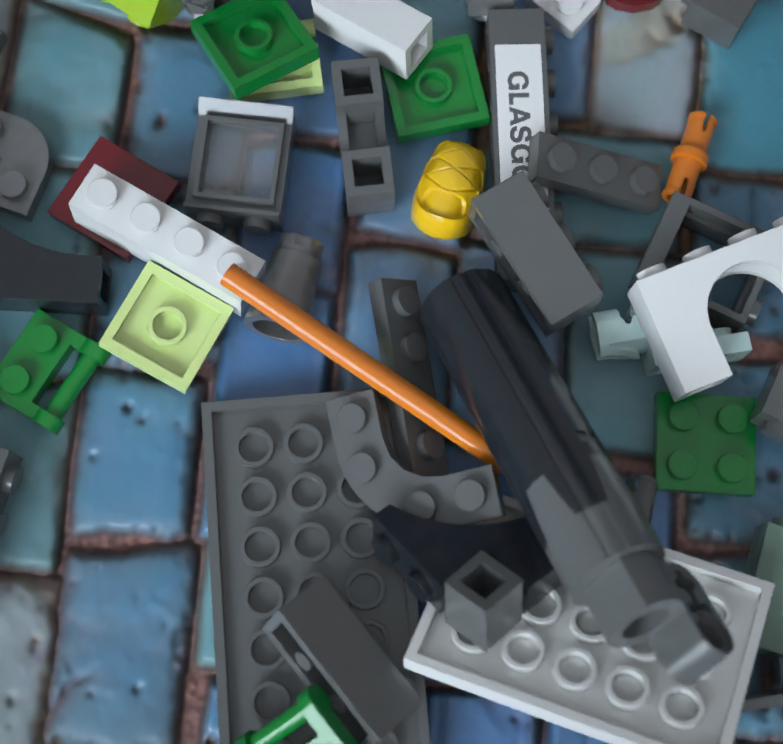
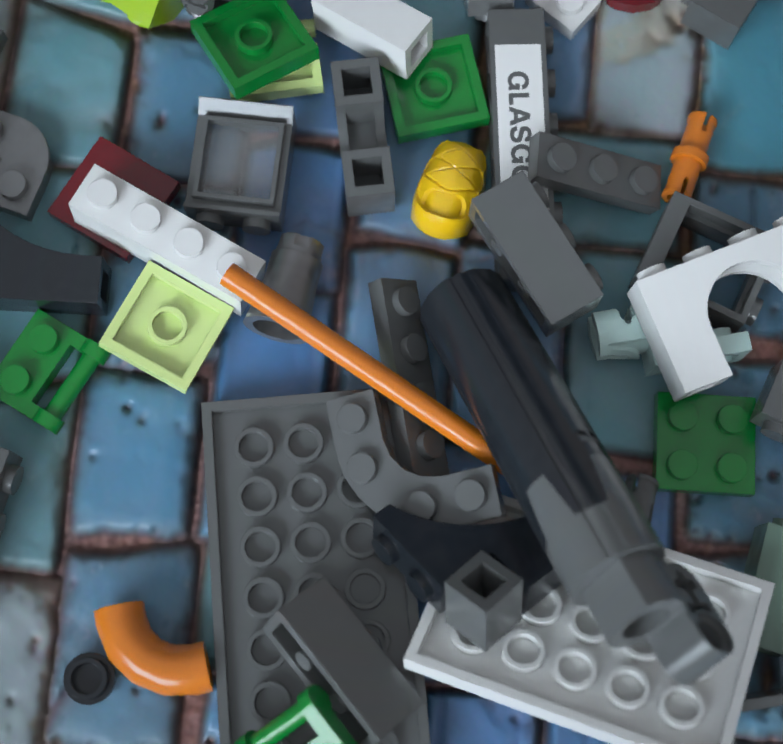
none -> black plate [63,652,116,705]
none -> orange cylinder [94,601,214,696]

